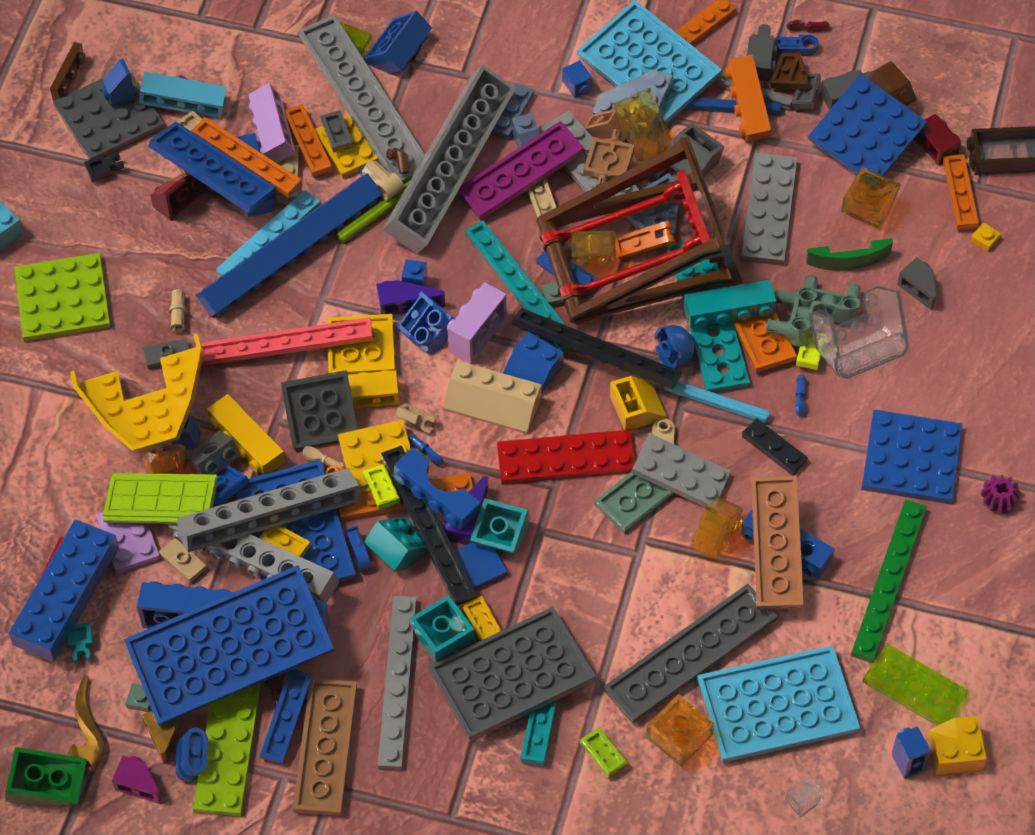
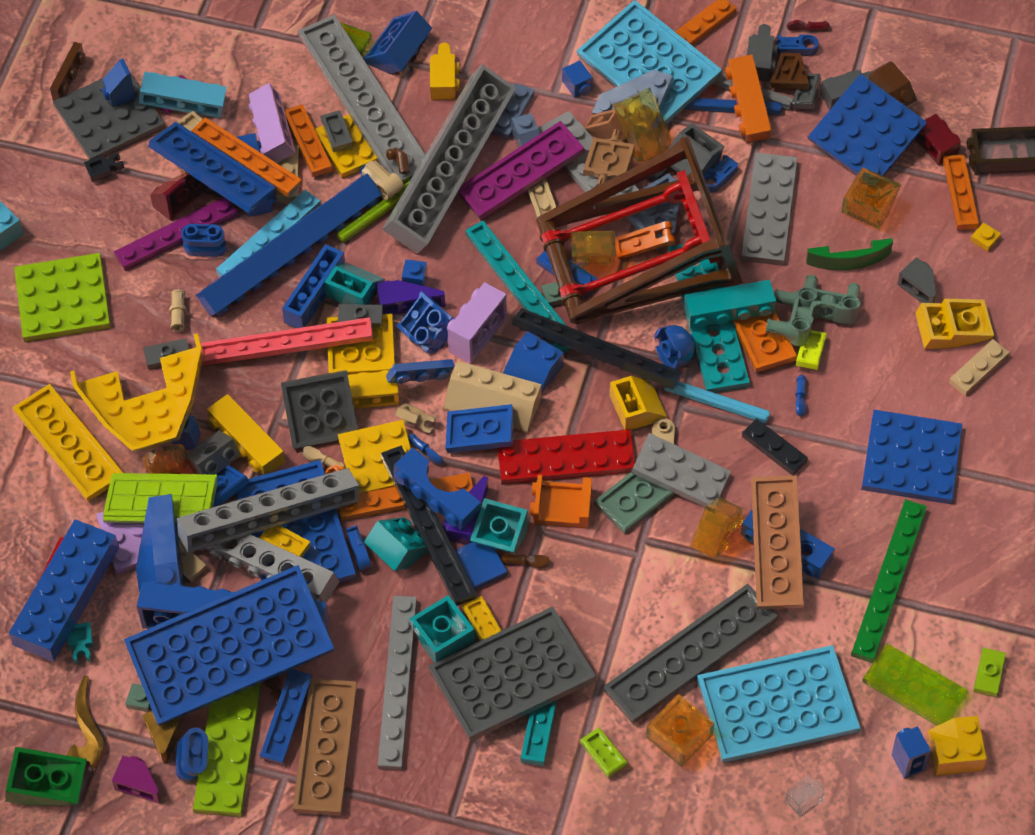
neon yellow plate [363,464,400,510] -> none
clear windscreen [809,286,909,379] -> none
magenta gear [981,474,1021,514] -> none
none -> yellow plate [12,384,123,502]
none -> magenta plate [114,197,238,271]
none -> blue wedge [136,494,185,592]
none -> blue brick [181,224,227,257]
none -> blue brick [282,244,345,328]
none -> teal slope [324,262,385,305]
none -> dark grey plate [338,304,383,327]
none -> blue plate [386,359,455,384]
none -> yellow hinge [430,42,460,100]
none -> blue plate [445,404,514,453]
none -> reddish brown piece [501,554,550,569]
none -> orange panel [530,475,592,528]
none -> blue piece [703,155,738,193]
none -> yellow slope [915,298,994,349]
none -> tan plate [949,339,1010,396]
none -> lime plate [973,647,1006,697]

